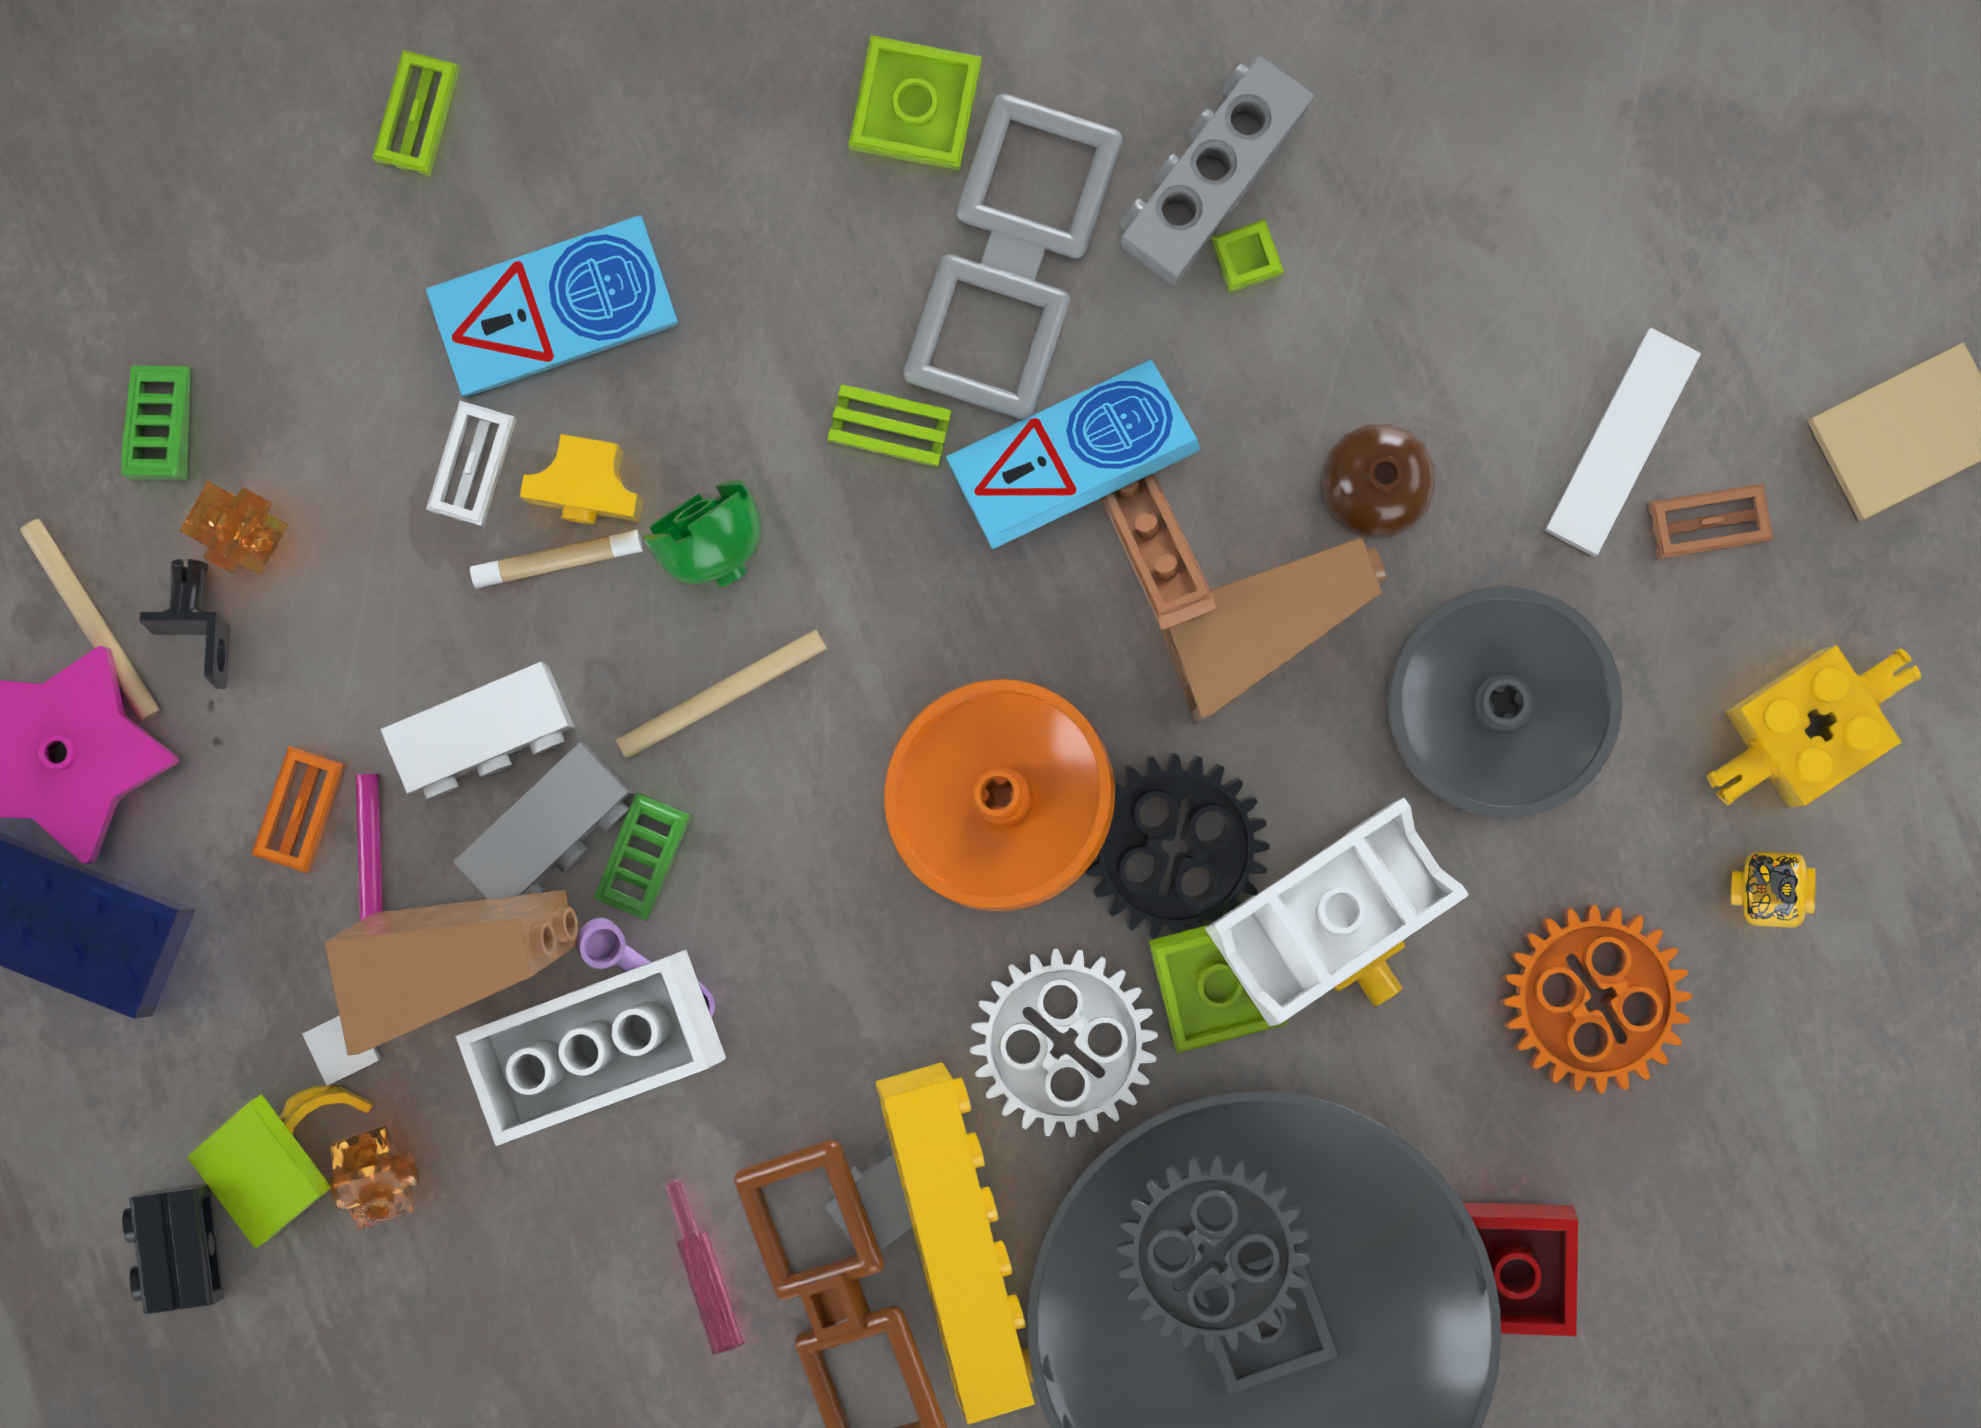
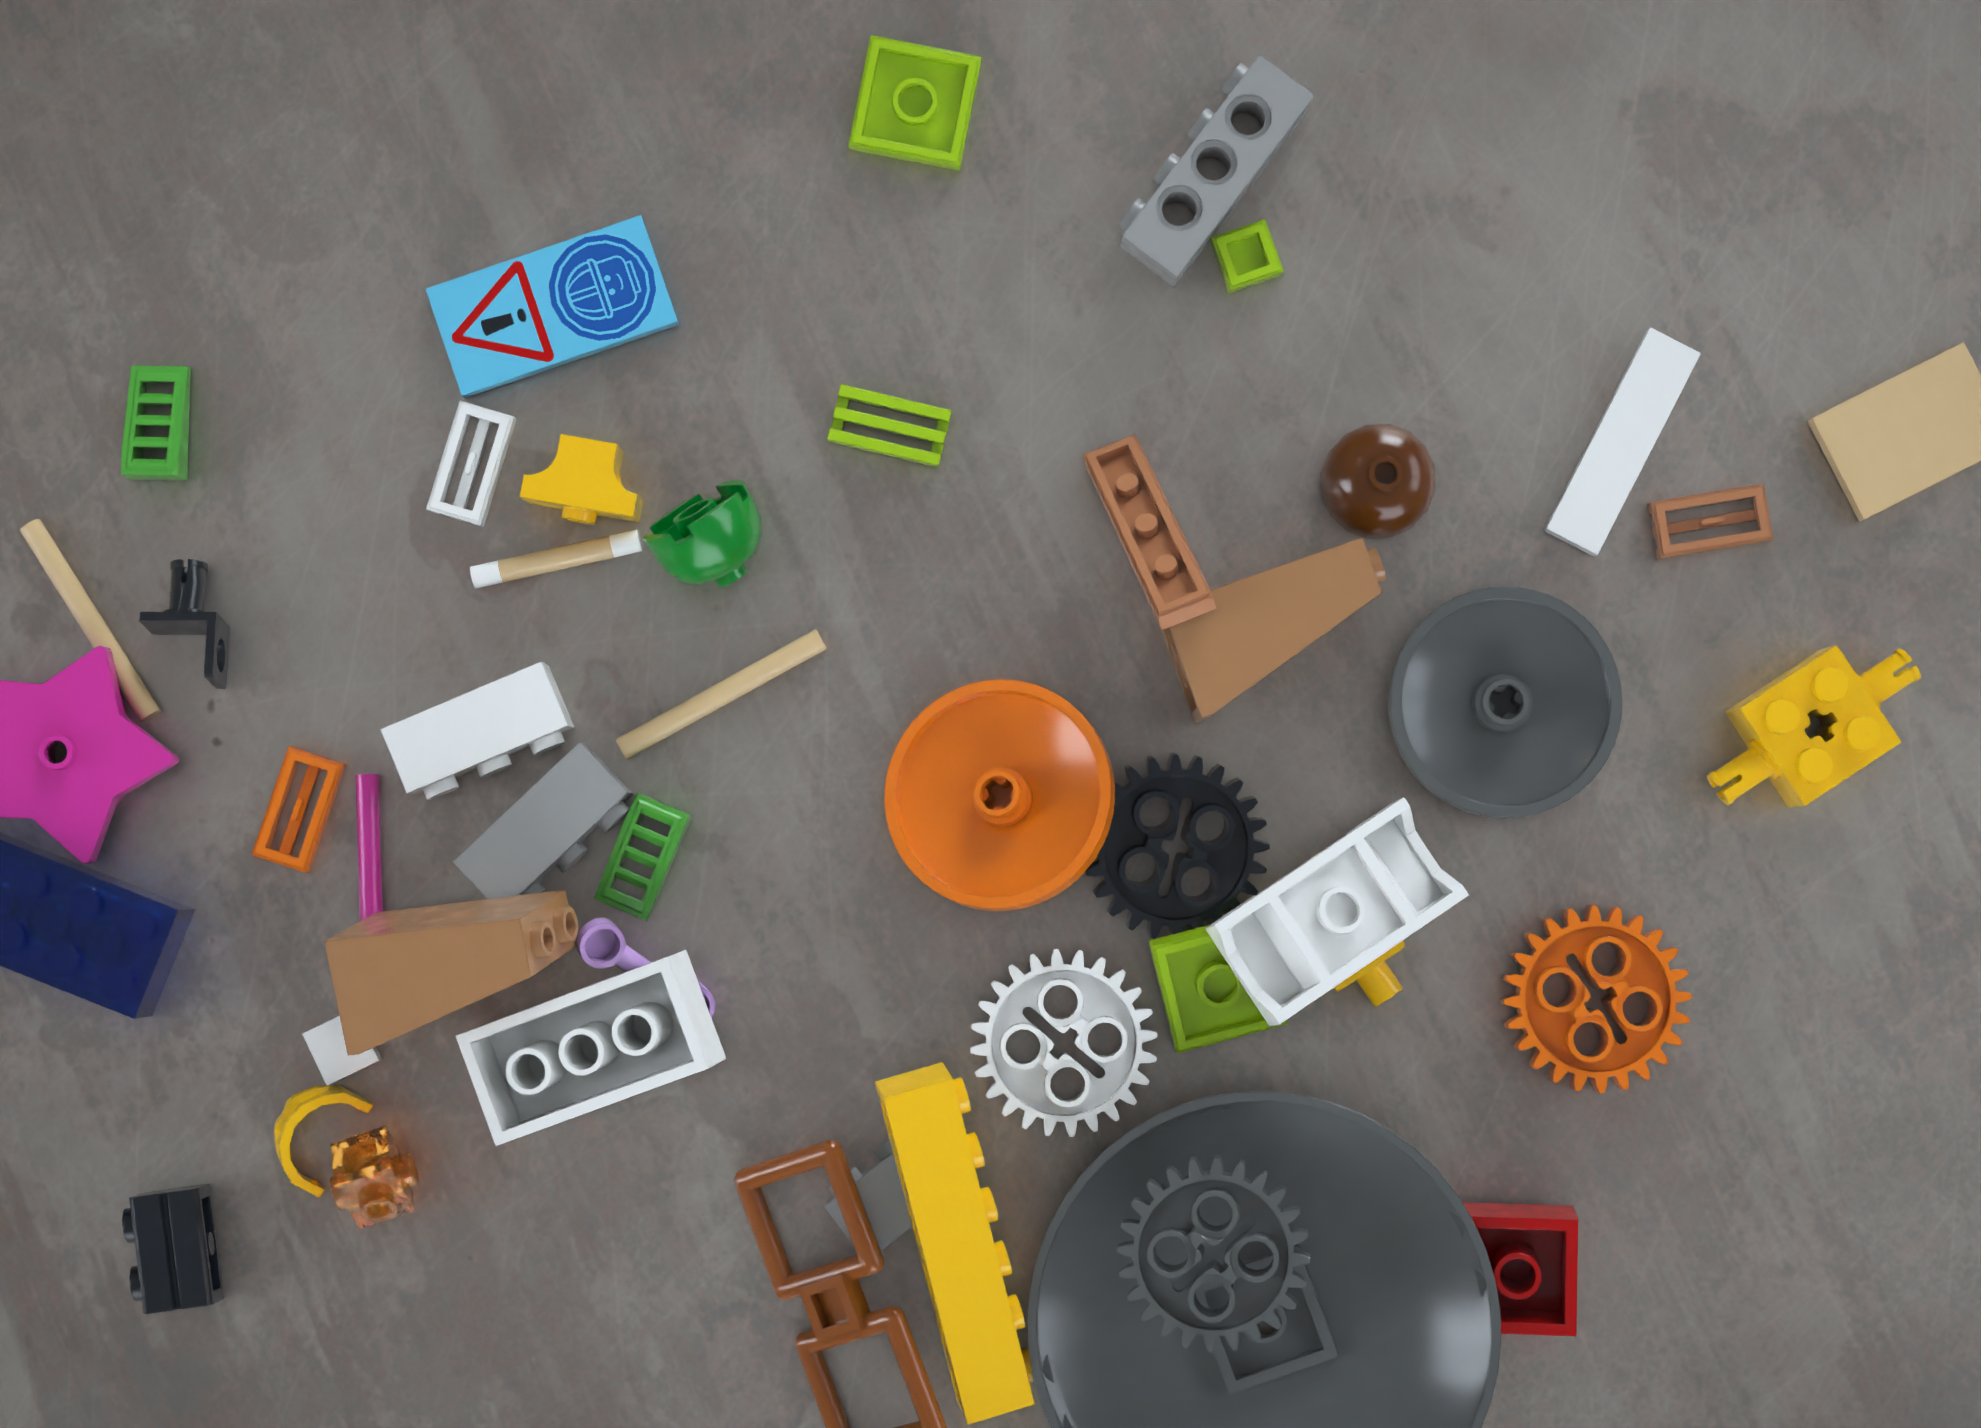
clear orange brick [179,481,288,574] -> none
lime tile [187,1094,332,1249] -> none
lime tile [372,50,460,177] -> none
clear pink axle [666,1180,745,1355] -> none
light grey bar [903,94,1122,419] -> none
medium azure tile [946,359,1201,549] -> none
head [1731,851,1816,928] -> none

